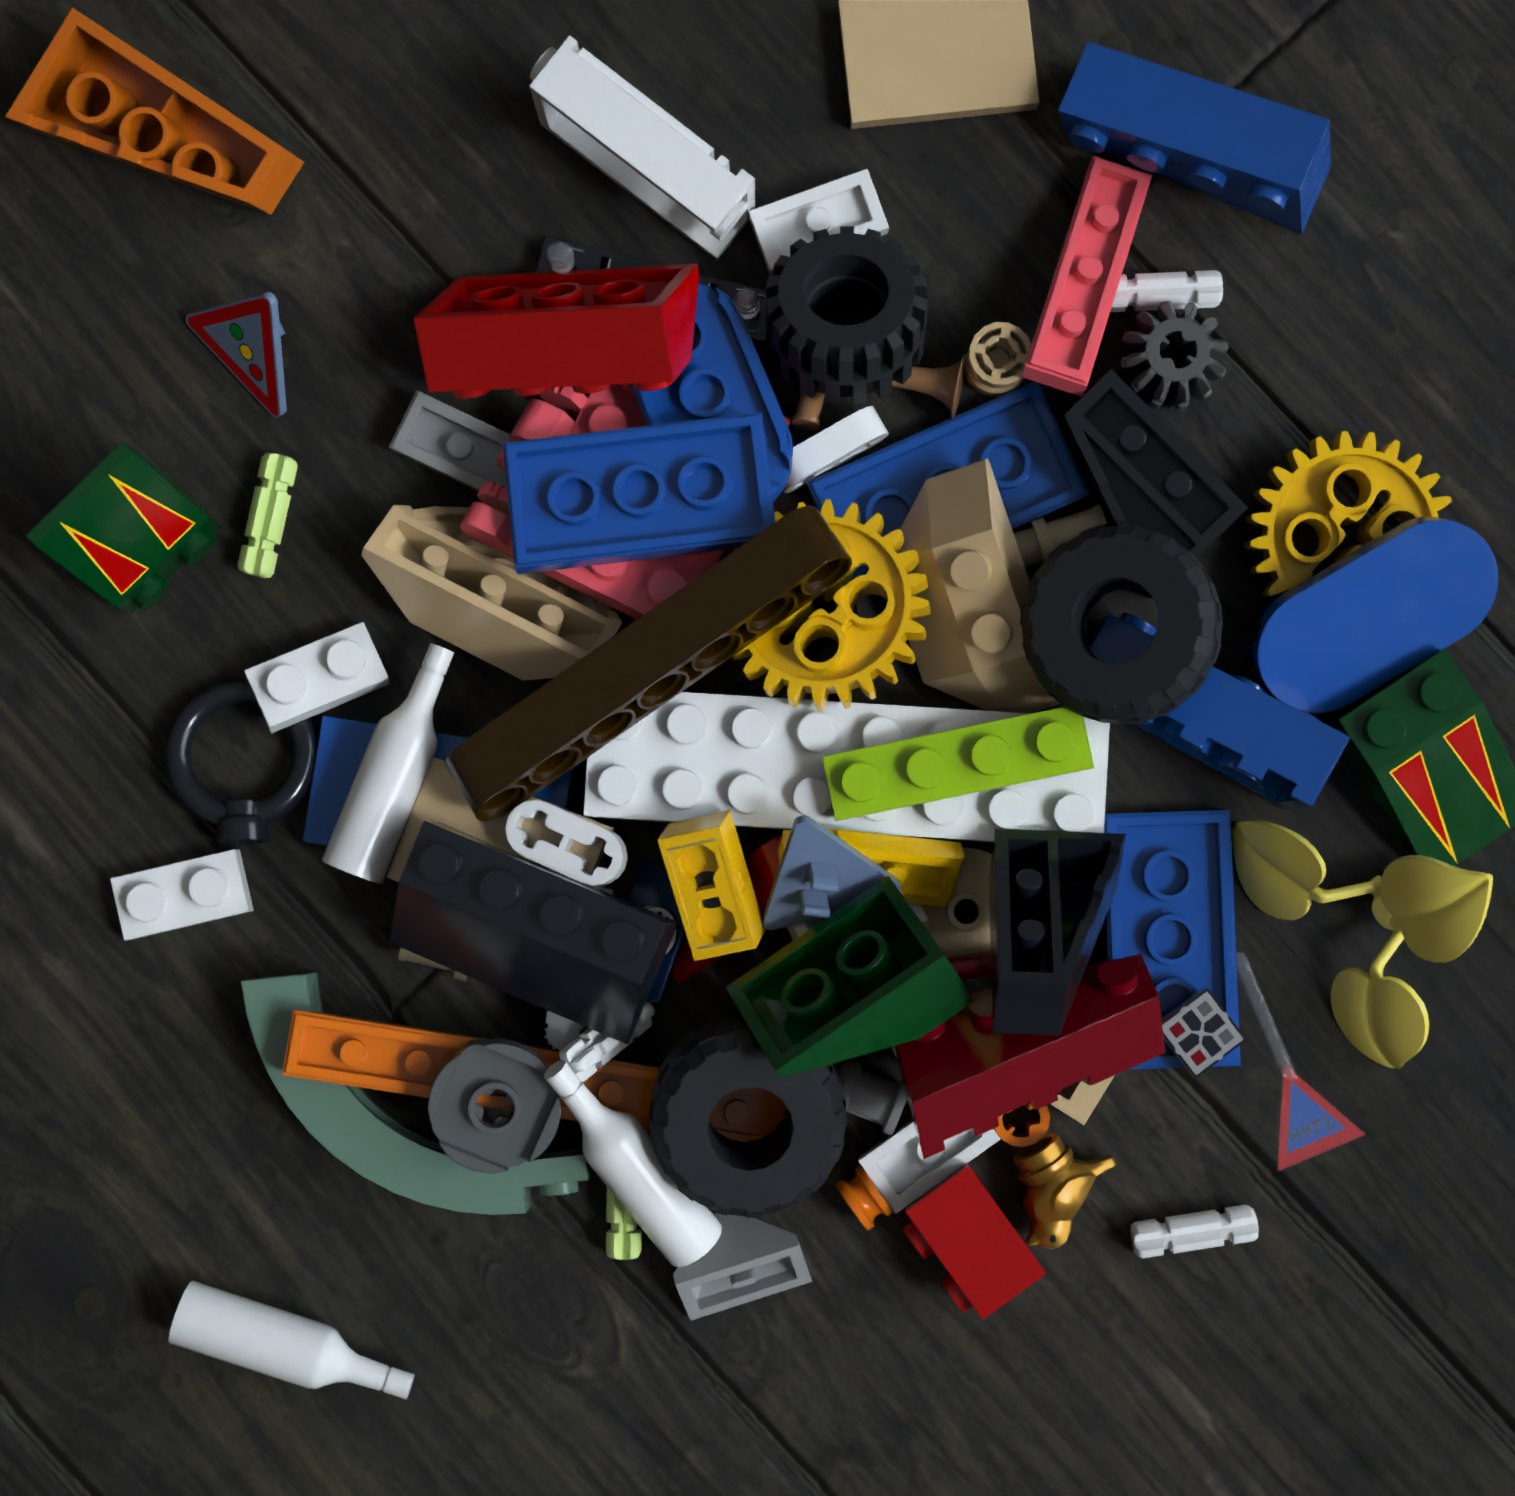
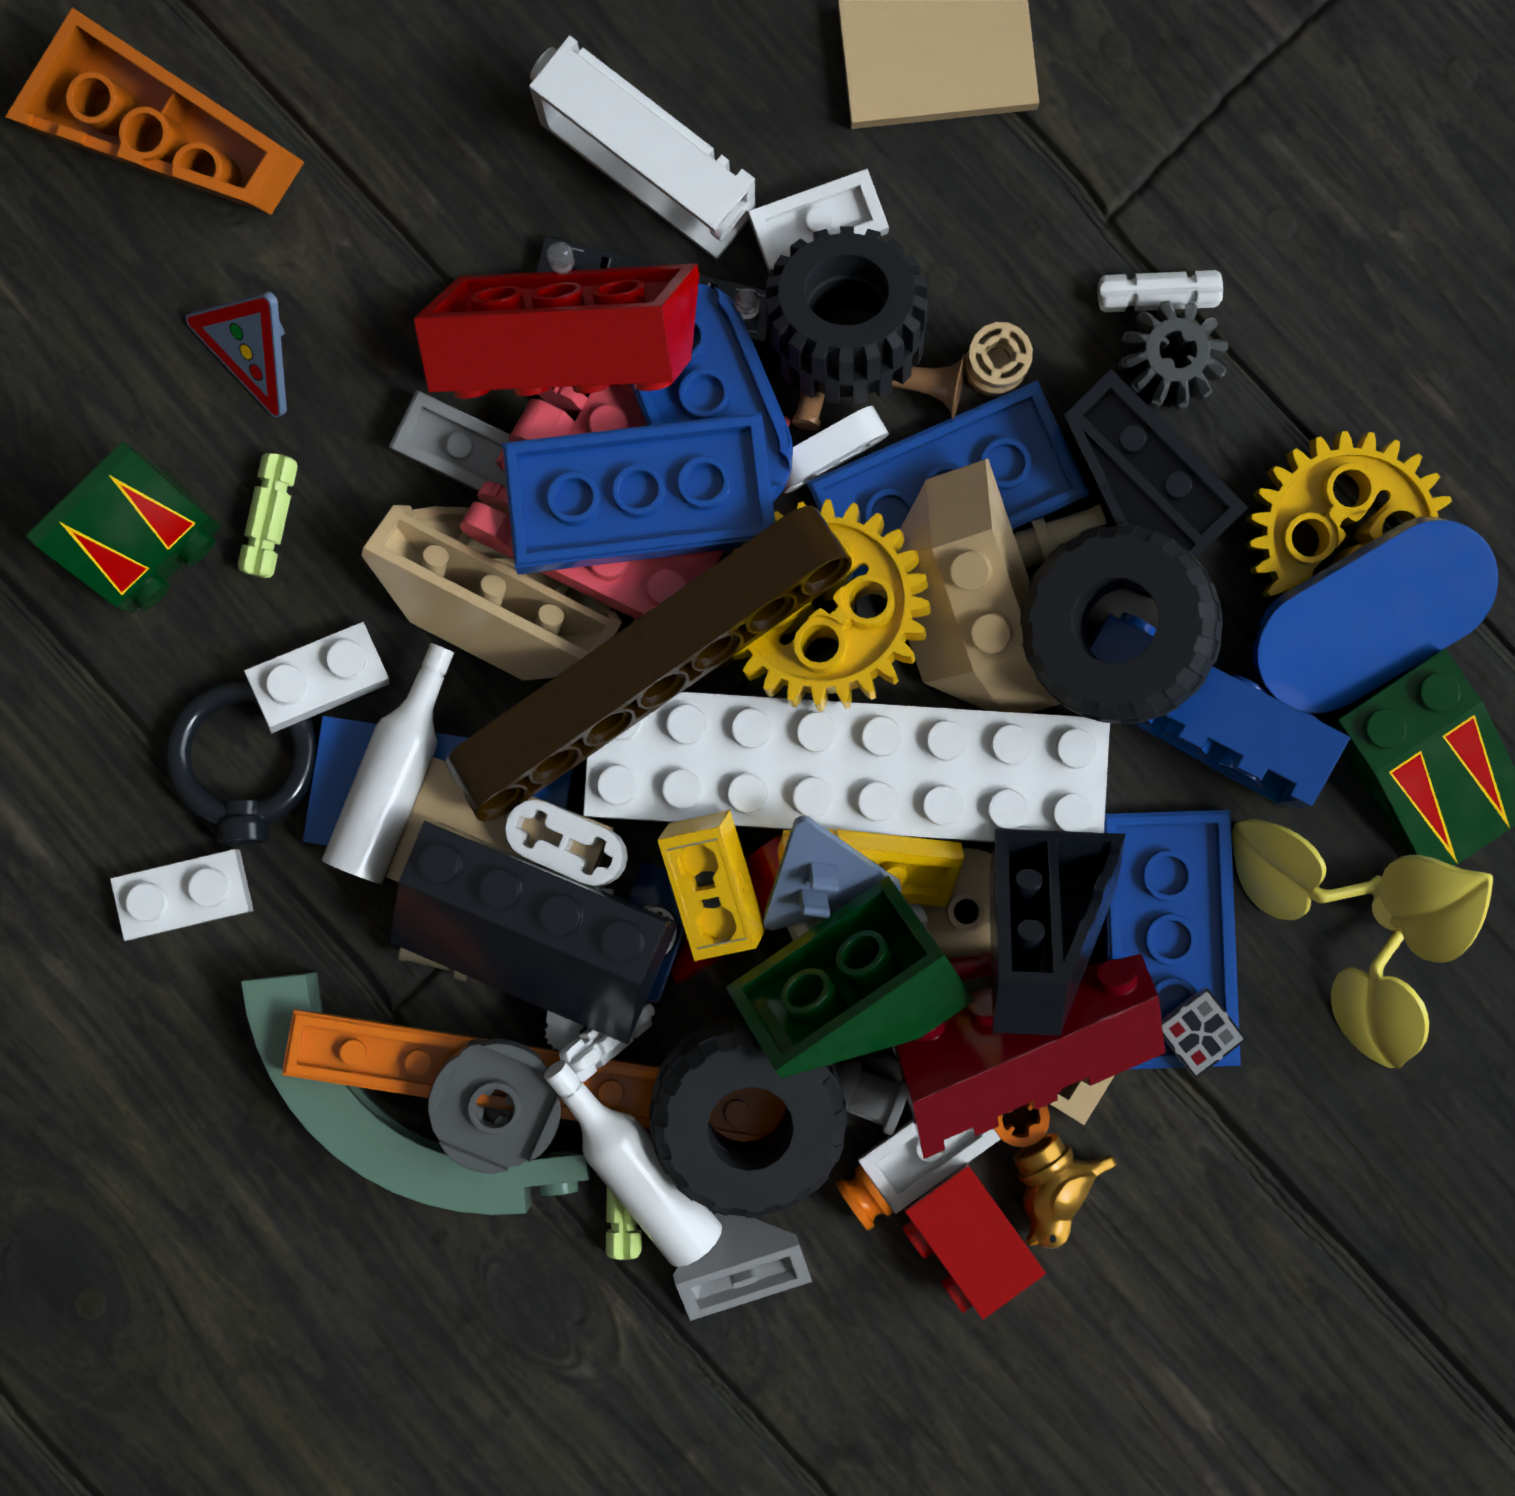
white piece [168,1281,415,1399] -> none
lime plate [822,707,1094,822] -> none
coral tile [1021,156,1152,397] -> none
blue wedge [1058,42,1331,235] -> none
white axle [1130,1205,1259,1258] -> none
clear piece [1236,952,1366,1171] -> none

